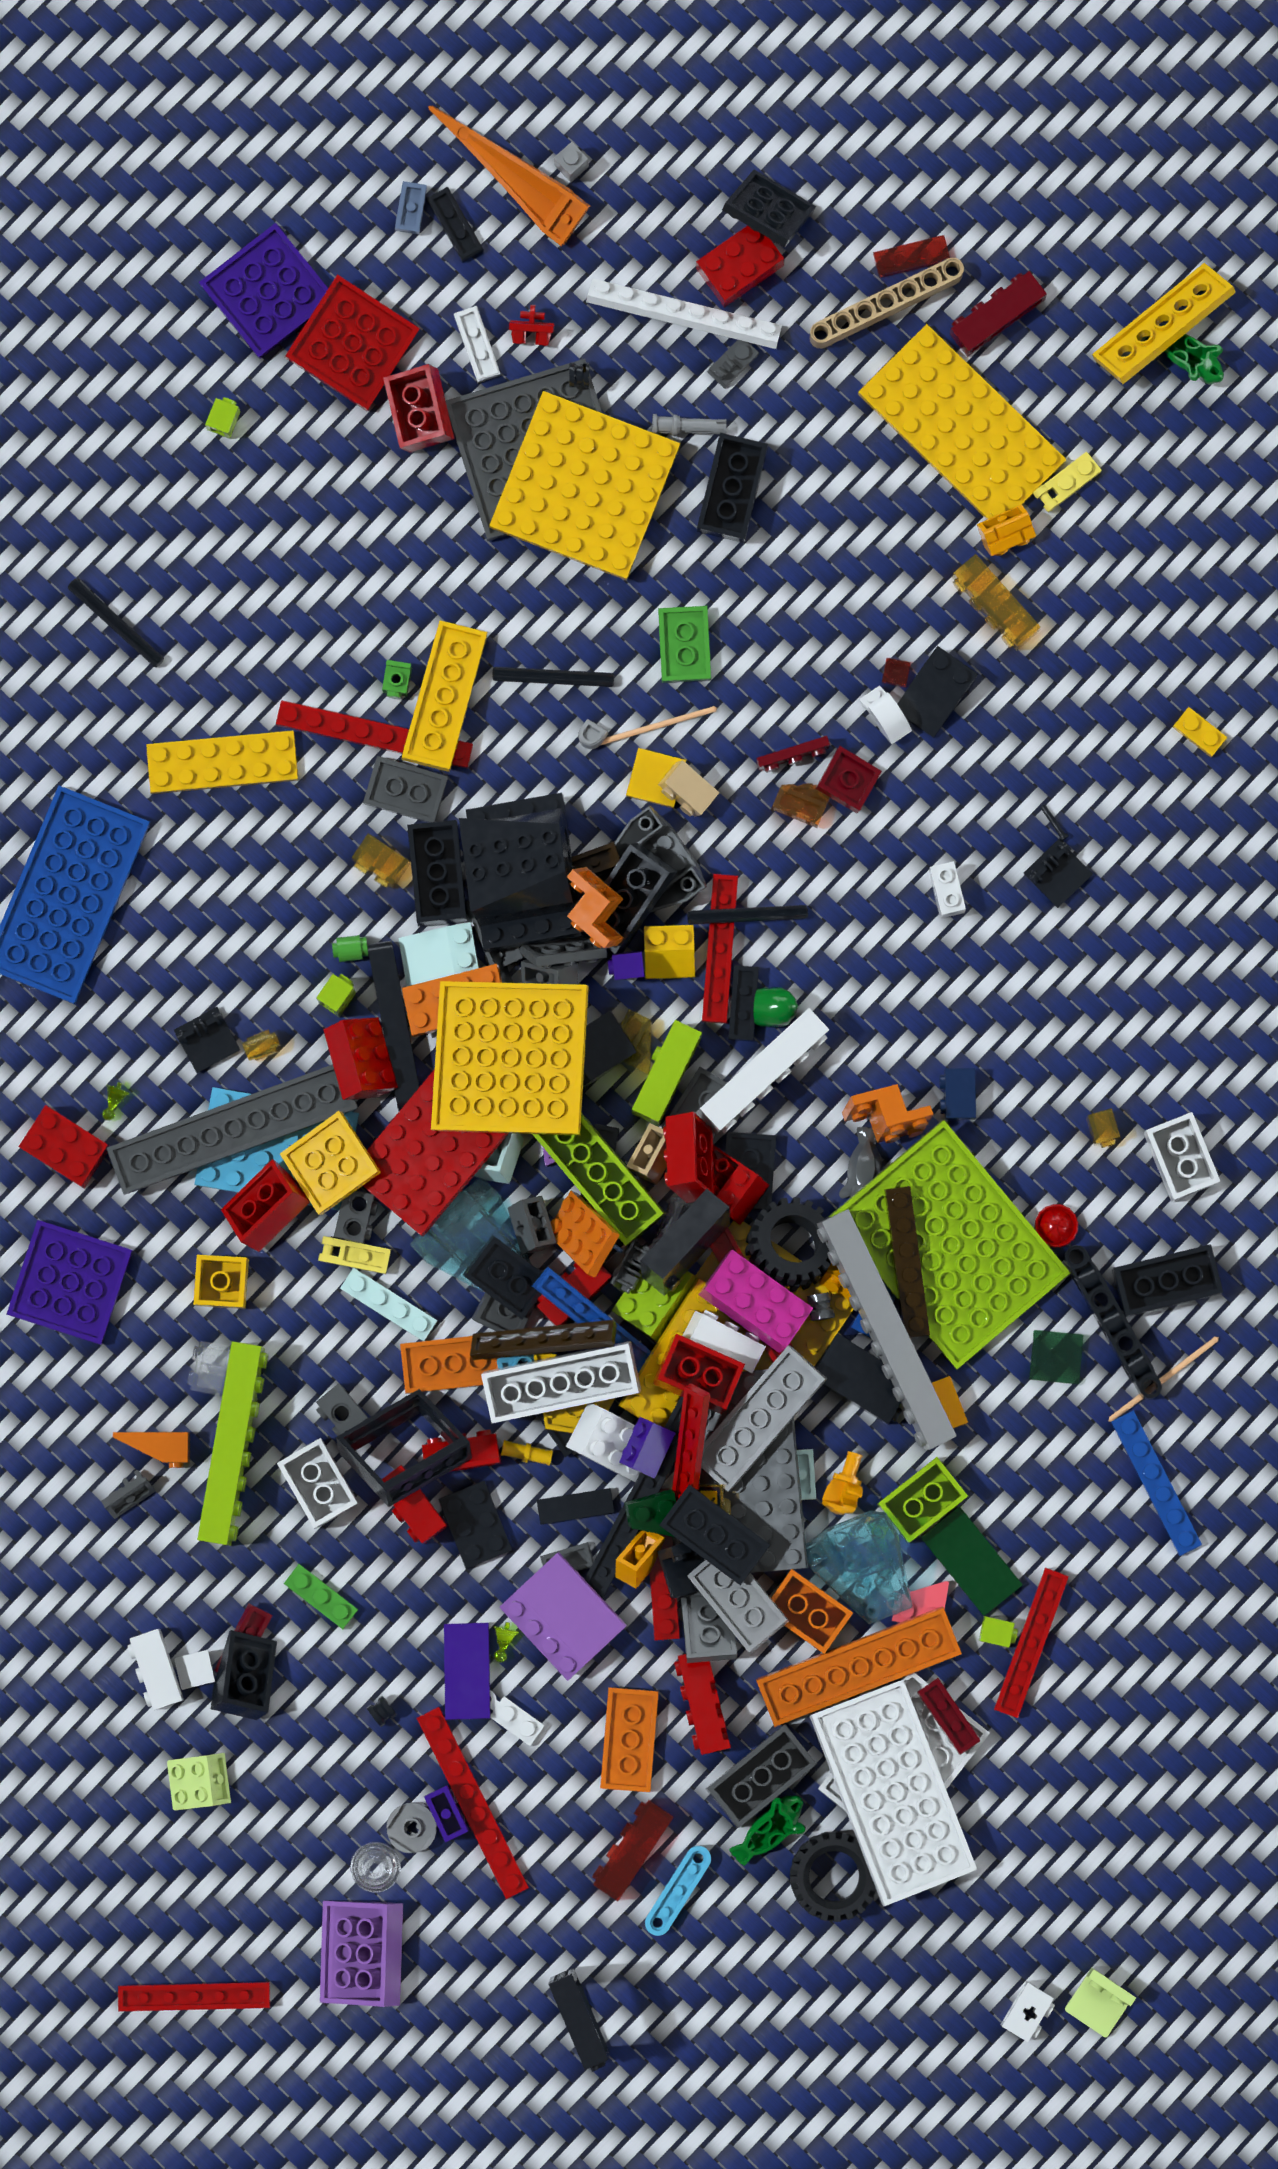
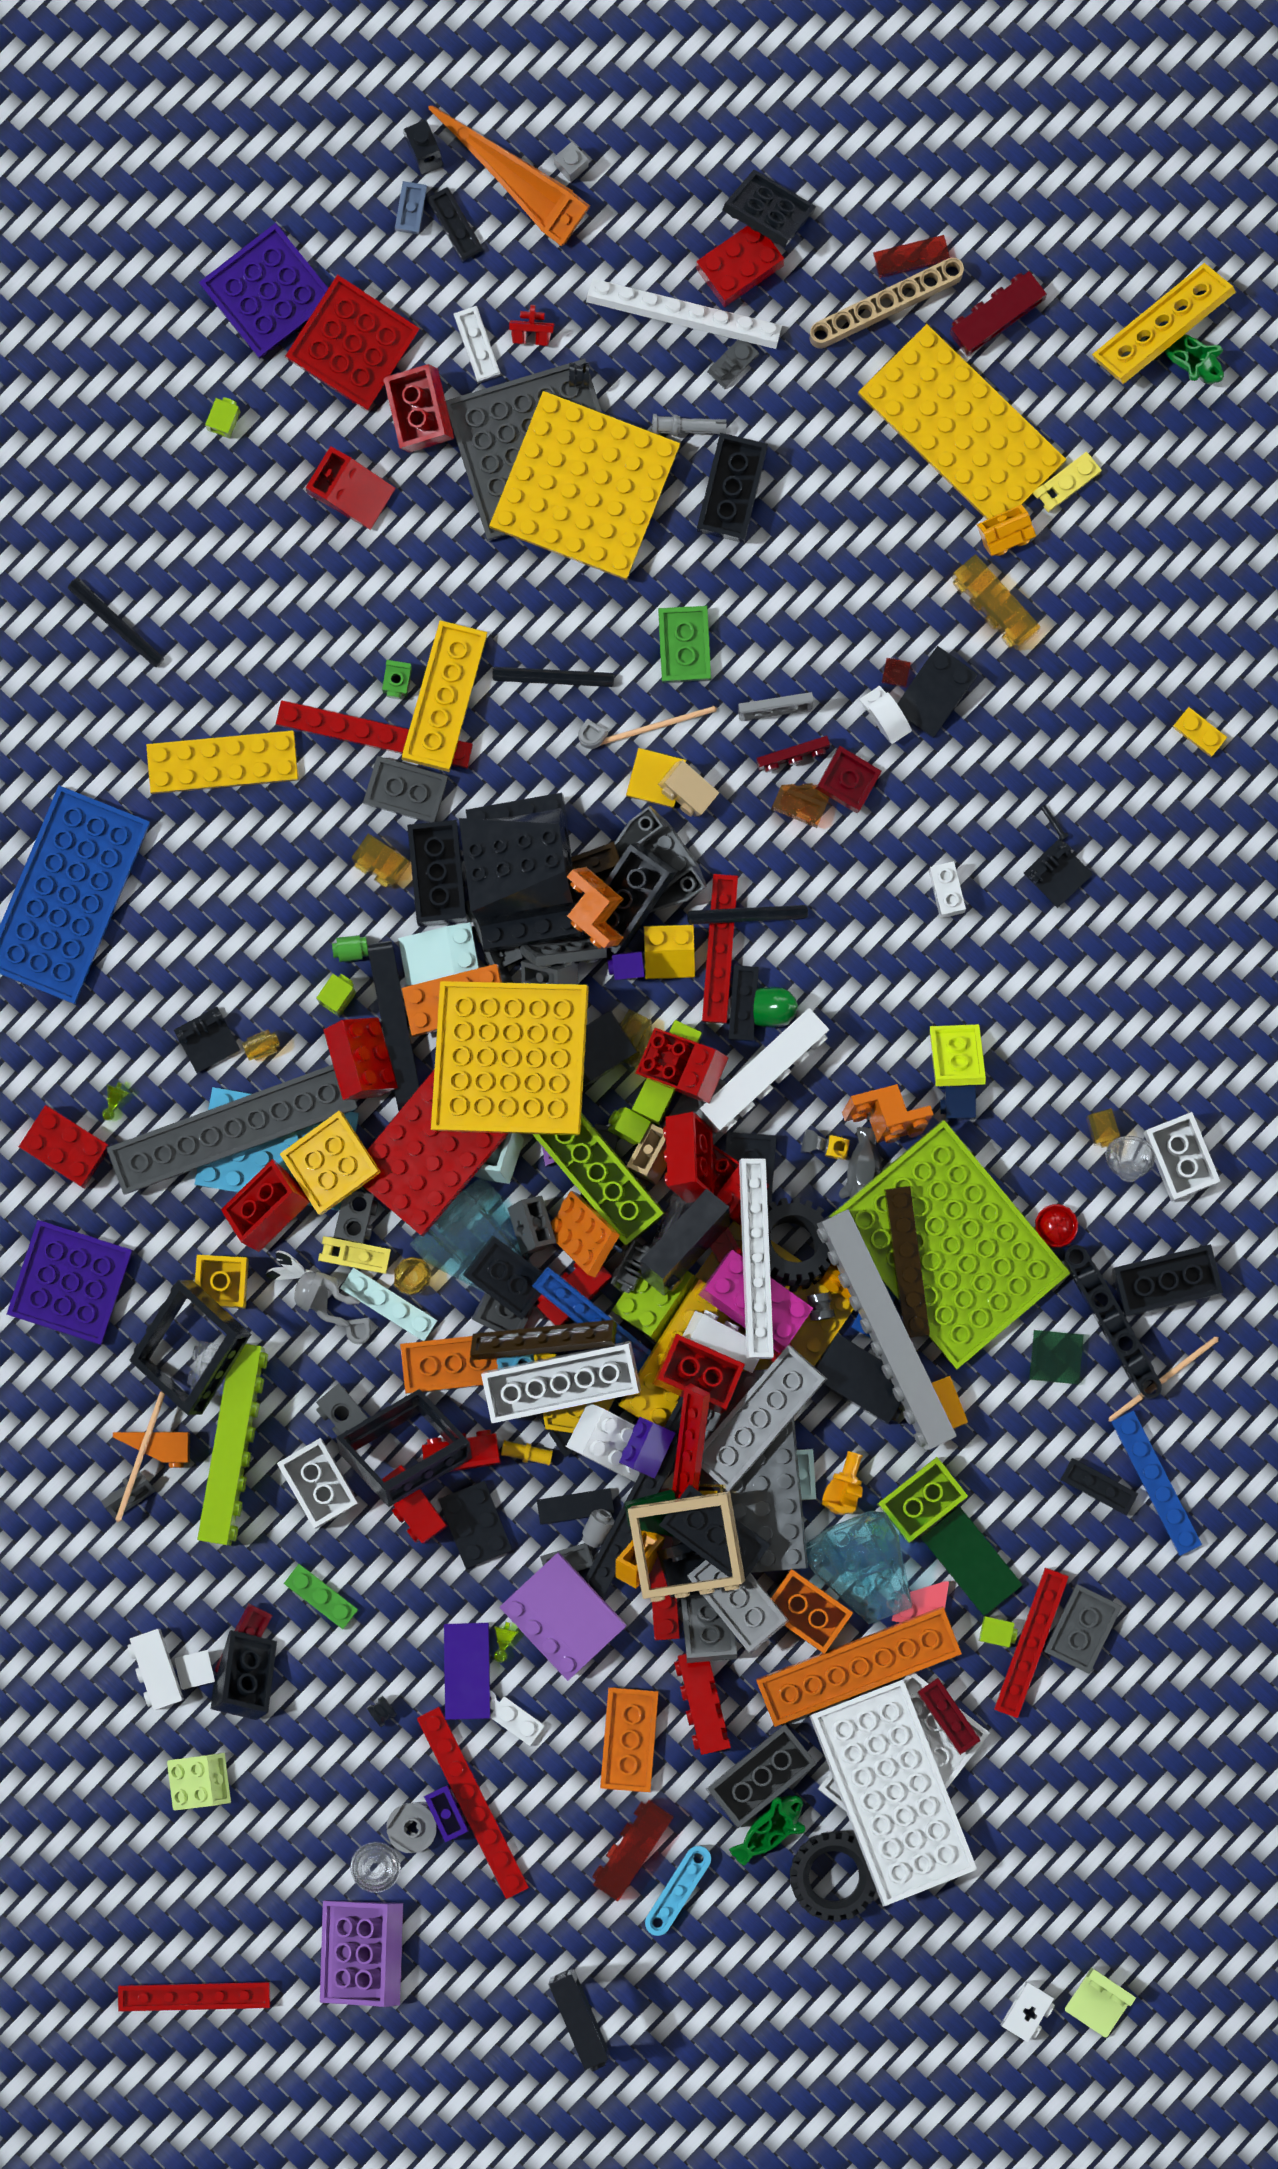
none -> light nougat axle [115,1391,165,1523]
none -> black window [129,1280,252,1415]
none -> light grey hair [266,1251,360,1327]
none -> red slope [305,446,395,530]
none -> light grey tile [345,1318,371,1344]
none -> clear yellow hair [393,1257,431,1295]
none -> black torso [403,120,444,175]
none -> light grey brick [582,1509,615,1548]
none -> lime brick [608,1107,651,1145]
none -> tan window [628,1491,745,1602]
none -> red slope [635,1028,728,1103]
none -> light grey tile [738,692,813,721]
none -> white plate [739,1159,774,1359]
none -> leg [801,1130,850,1160]
none -> neon yellow plate [930,1024,986,1086]
none -> dark grey plate [1044,1584,1122,1674]
none -> black plate [1060,1458,1138,1516]
none -> clear piece [1105,1136,1155,1182]

